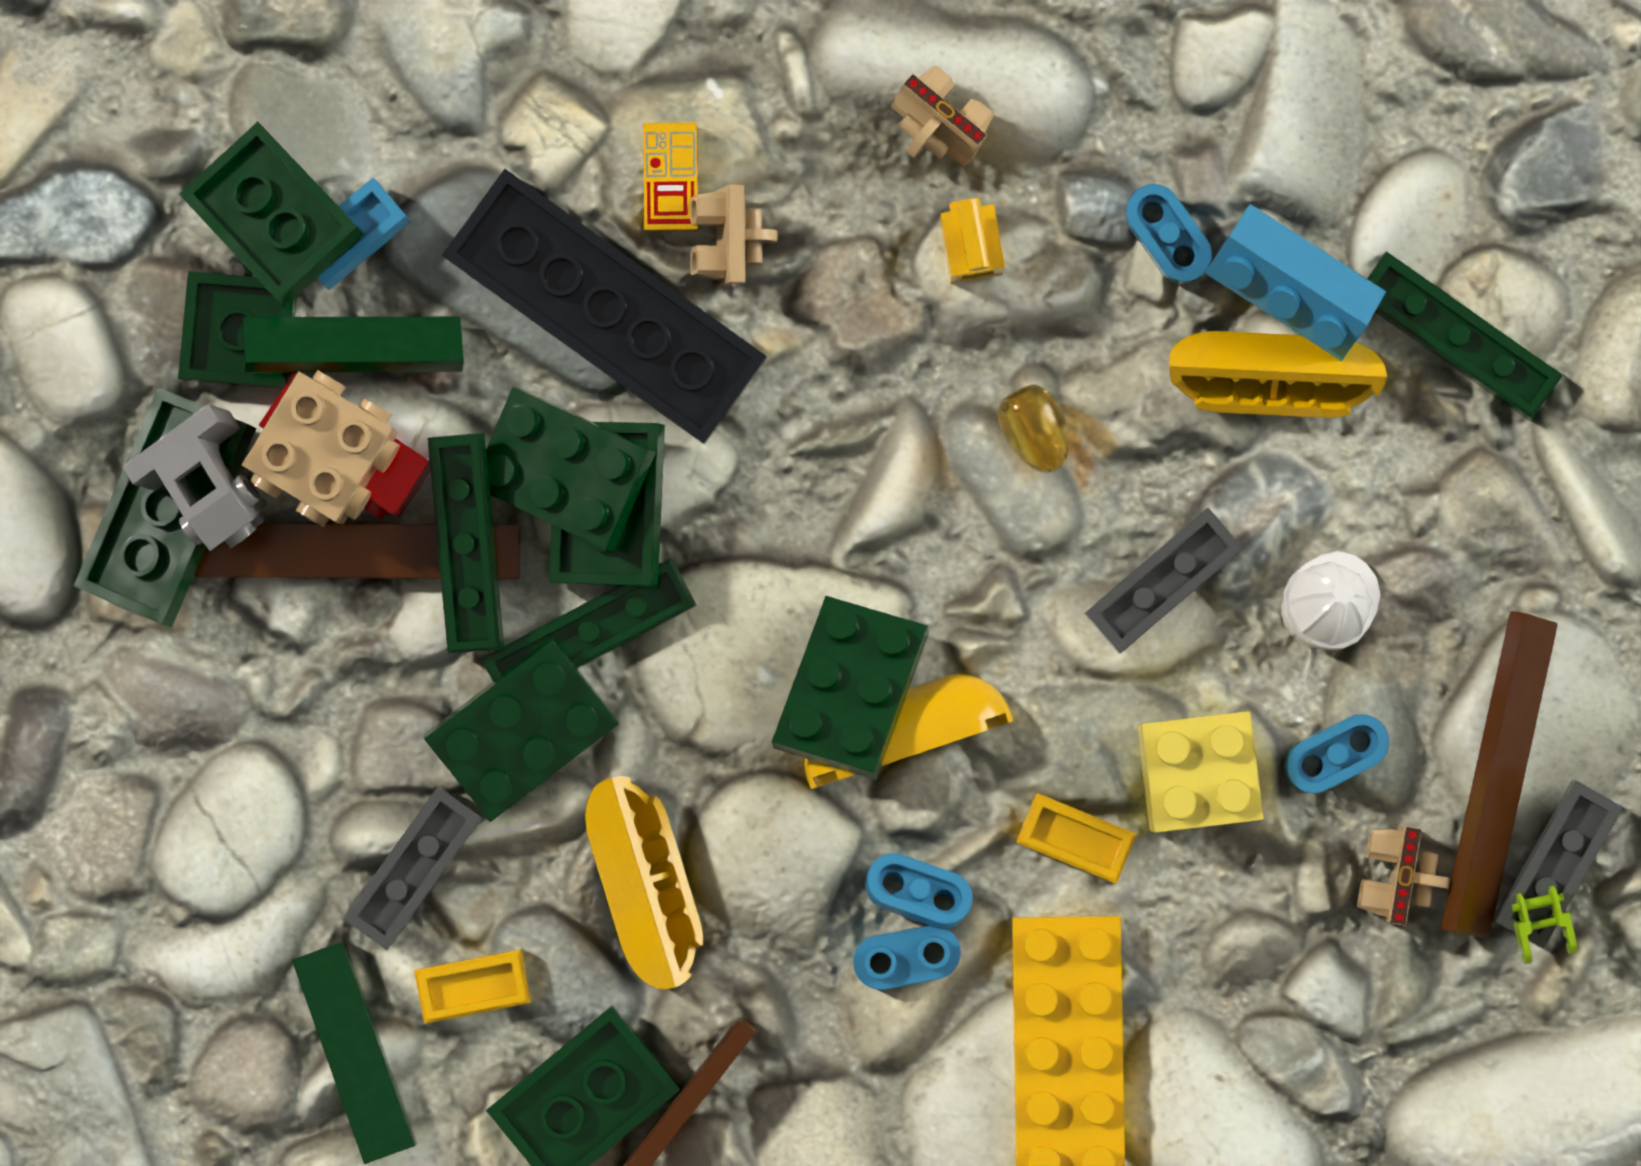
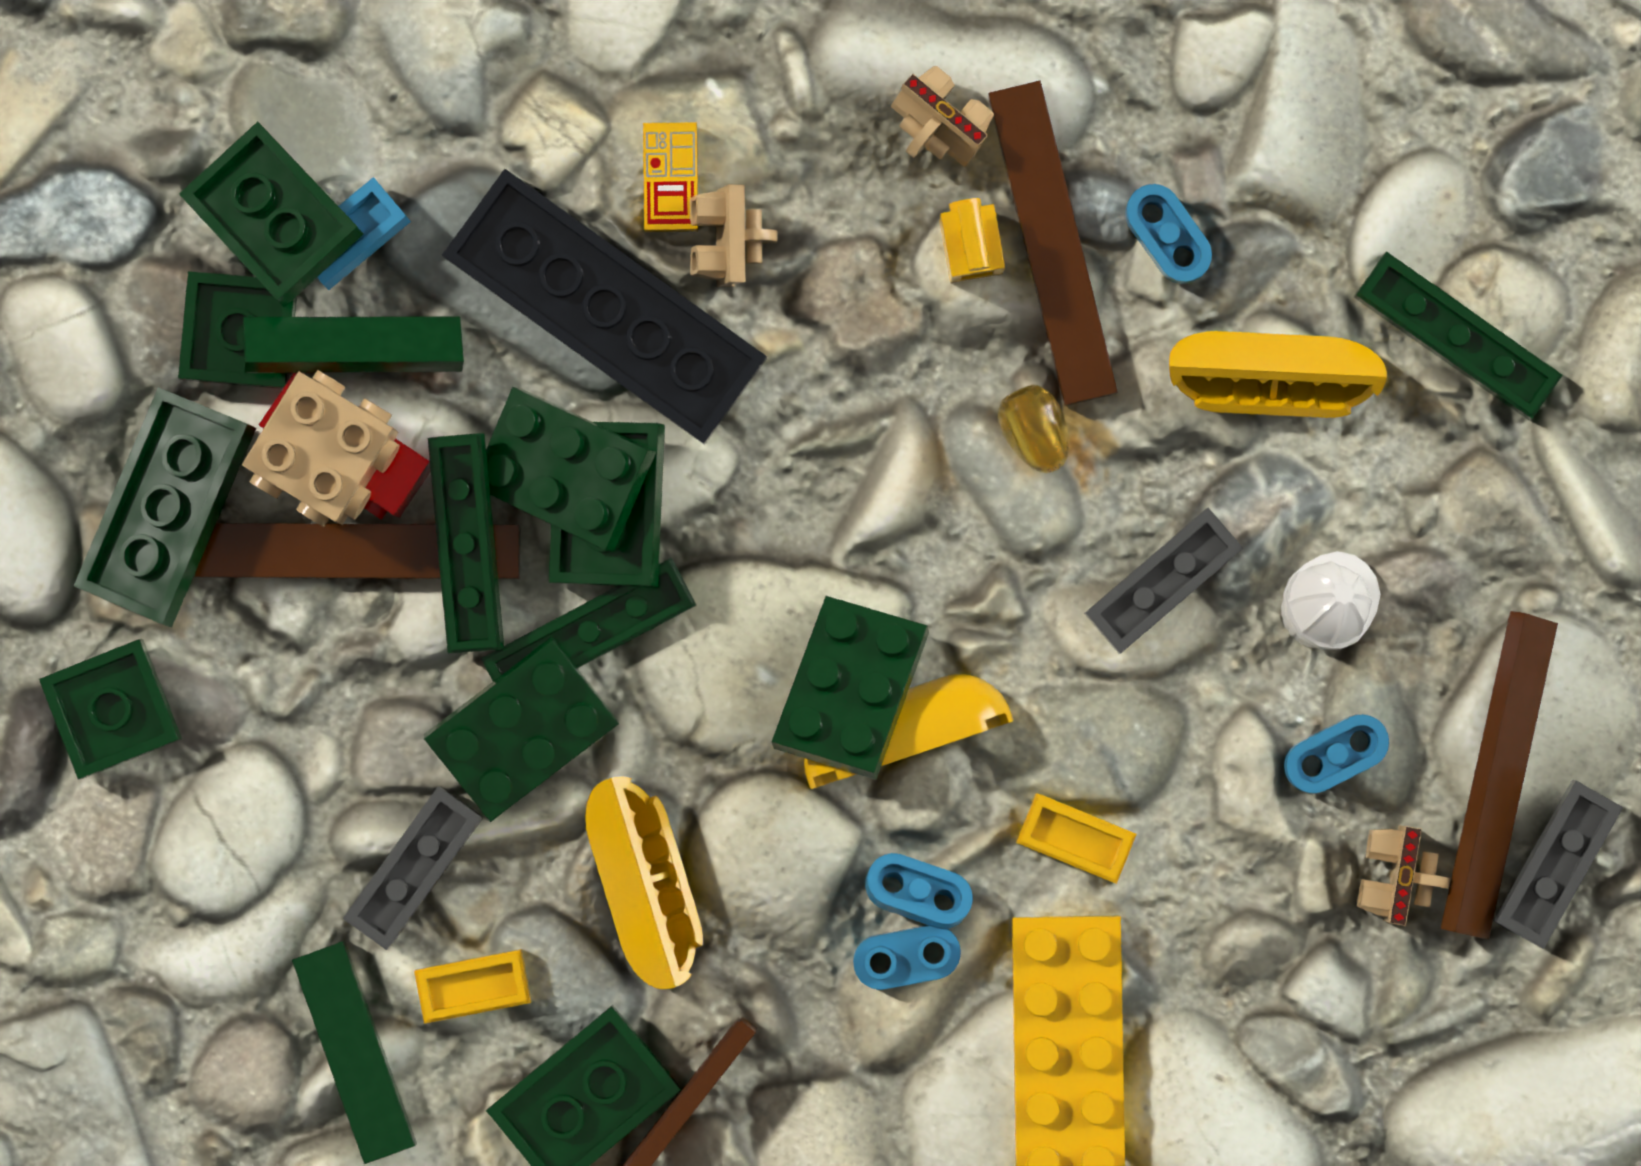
light grey tile [122,404,267,551] -> none
light yellow brick [1137,711,1264,833] -> none
dark azure brick [1205,204,1386,361] -> none
lime piece [1512,885,1578,964] -> none
none -> dark green plate [39,639,182,780]
none -> reddish brown tile [988,80,1118,406]

